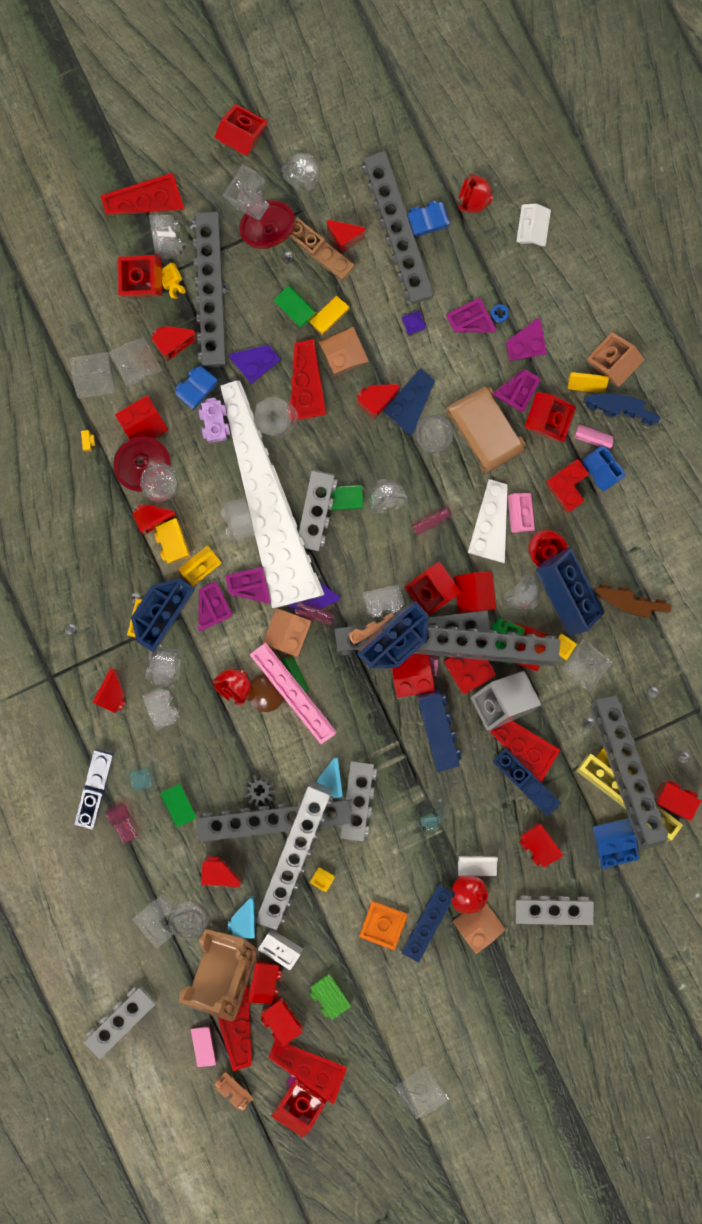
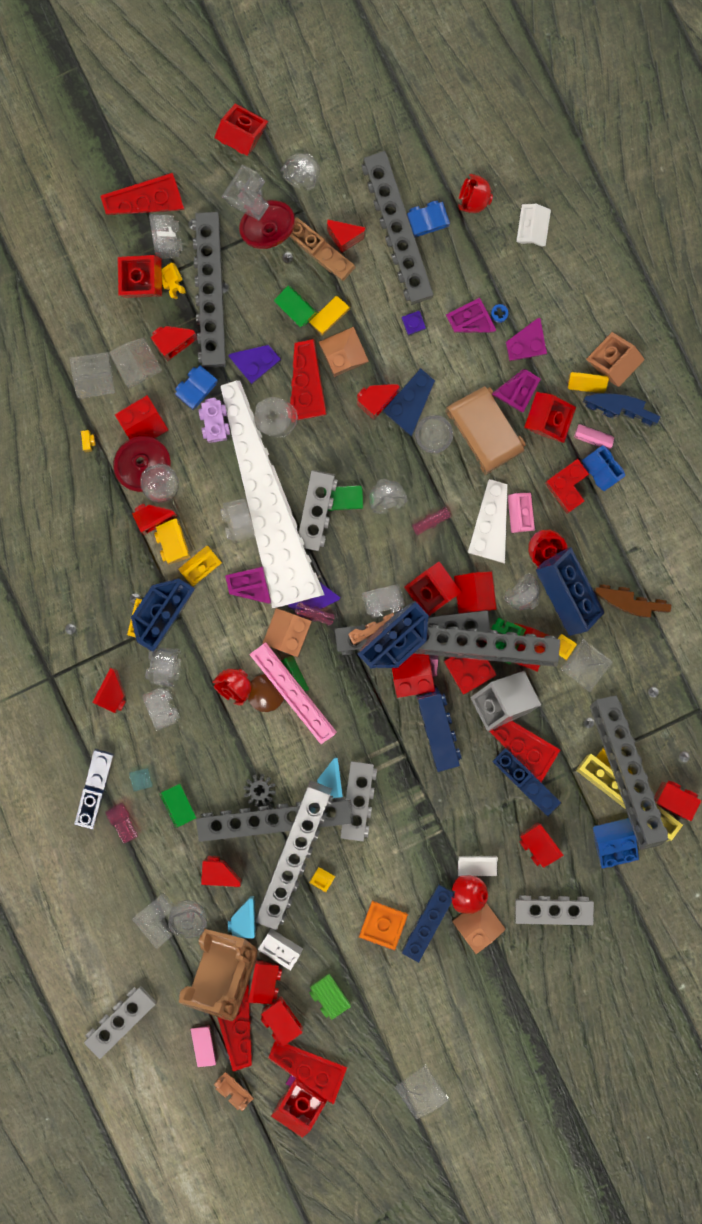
magenta wing [198,582,233,632] -> none
clear light blue plate [420,816,441,830] -> none

